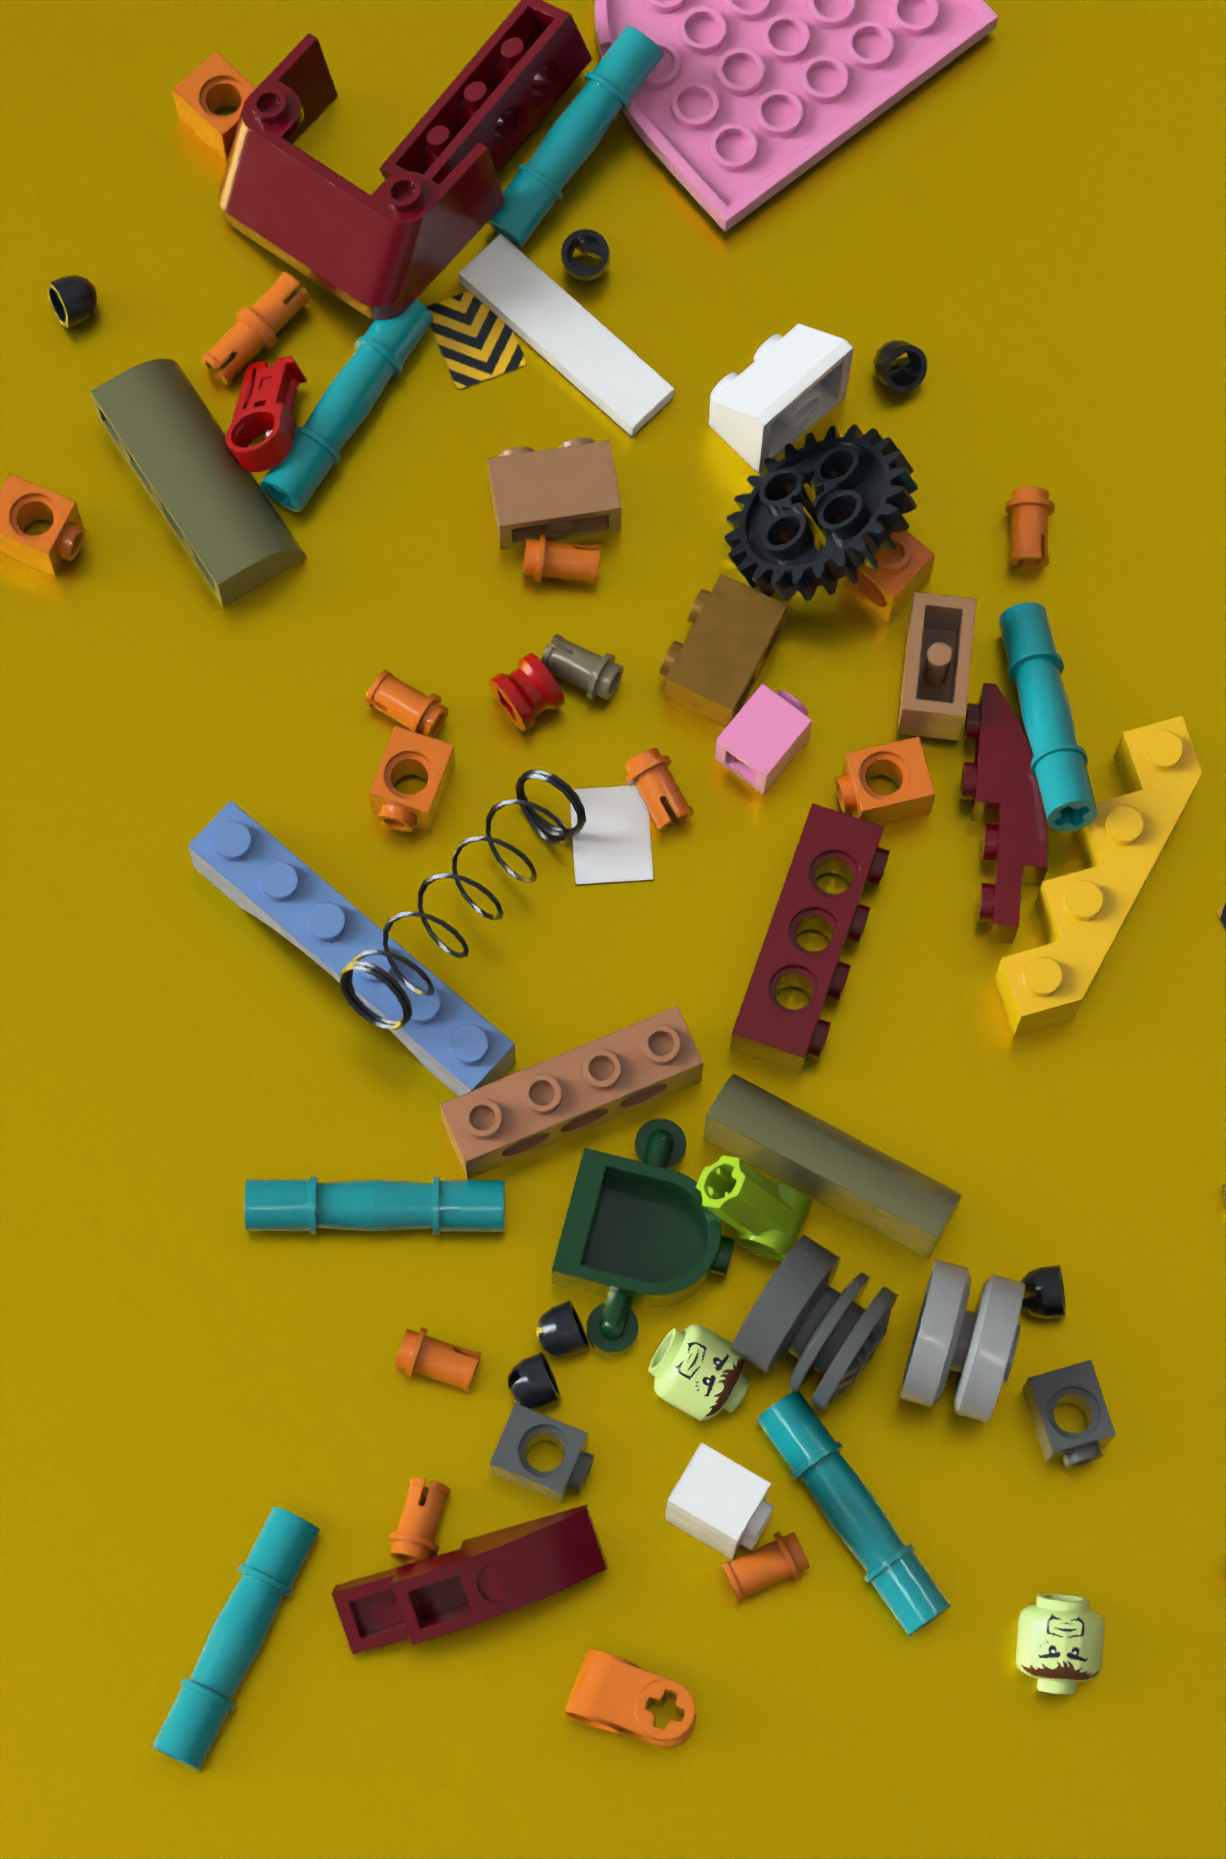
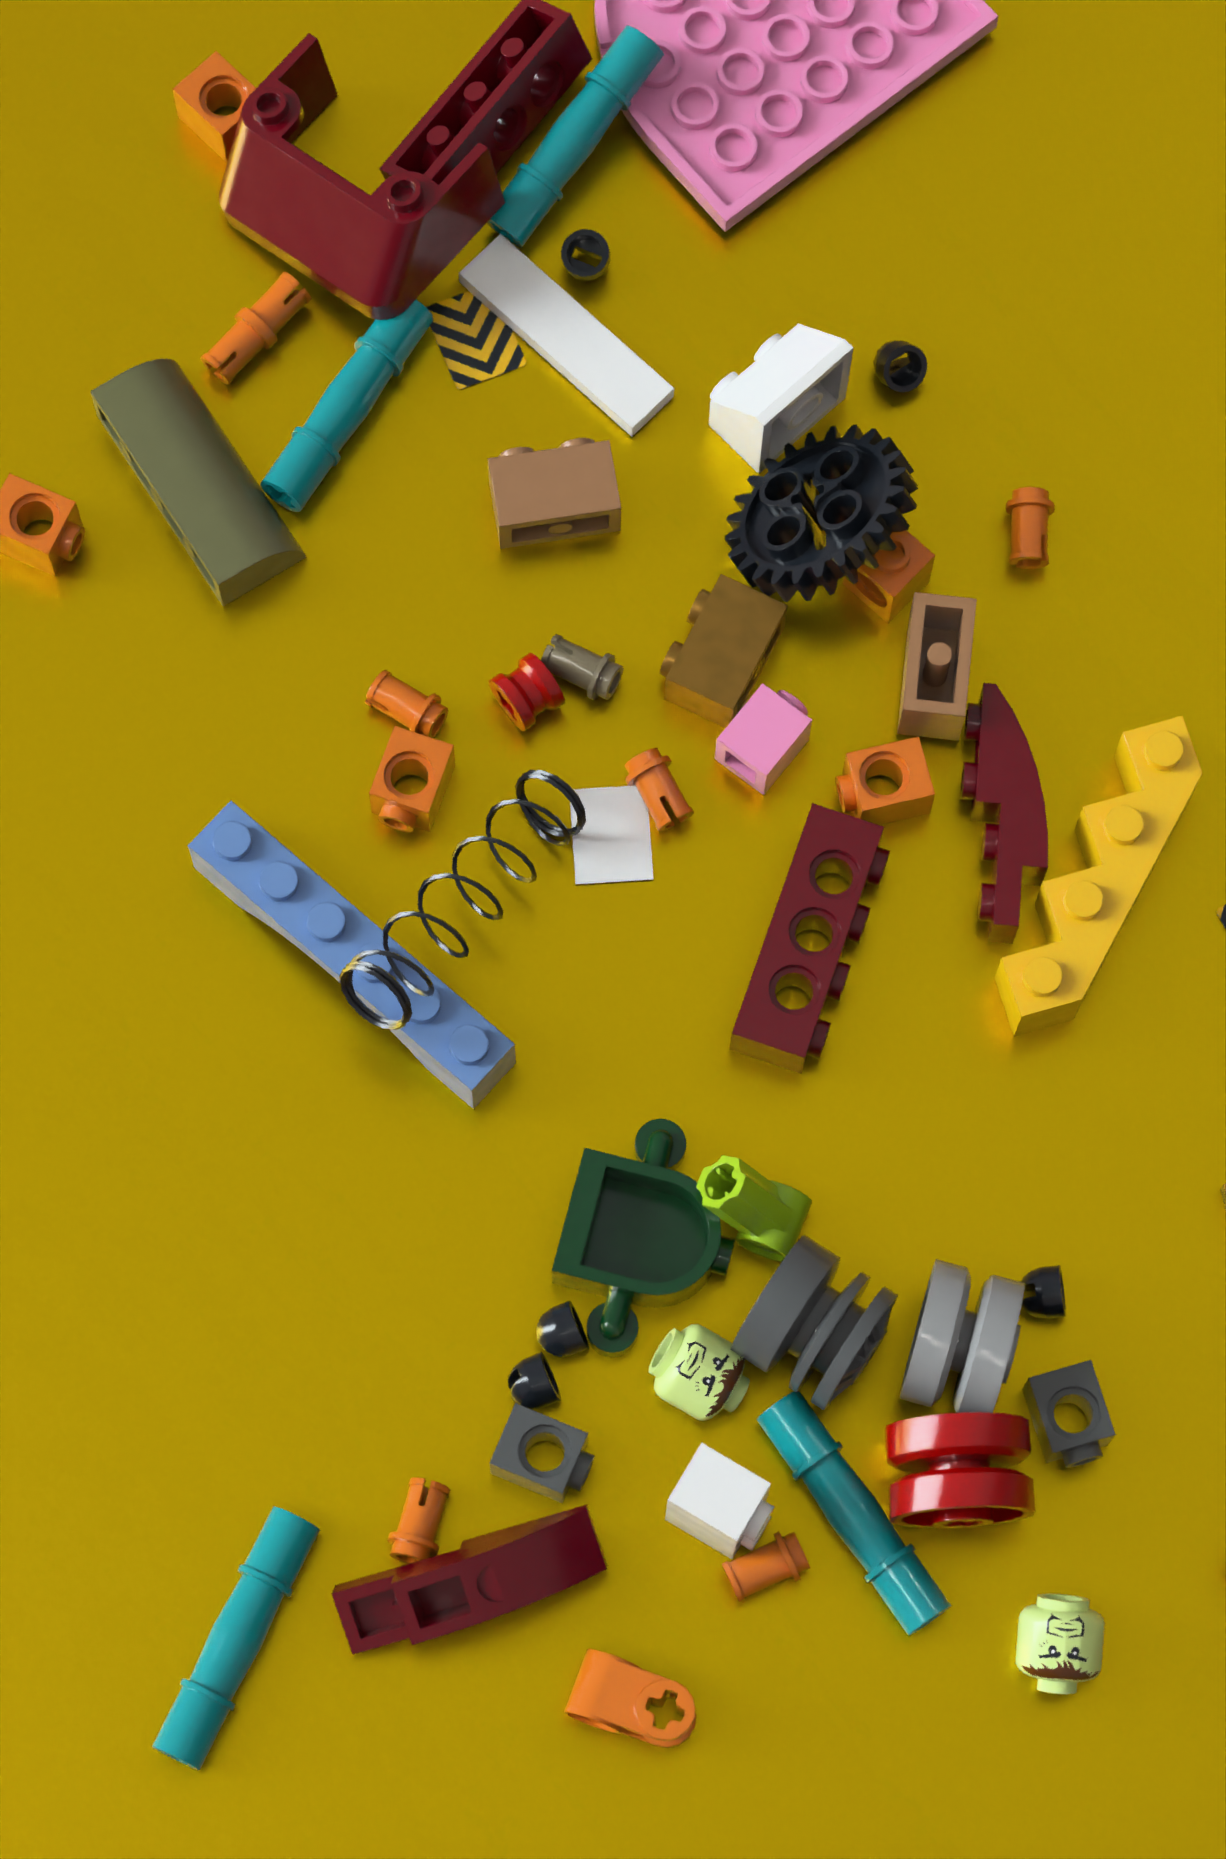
black hinge [47,275,97,328] -> none
red piece [226,356,307,472] -> none
teal piece [245,1176,505,1235] -> none
orange pin [395,1327,481,1392] -> none
nougat brick [440,1006,703,1179] -> none
orange pin [523,533,600,584] -> none
olive brick [703,1074,962,1259] -> none
teal piece [999,602,1098,831] -> none
none -> red wheel [885,1412,1035,1528]

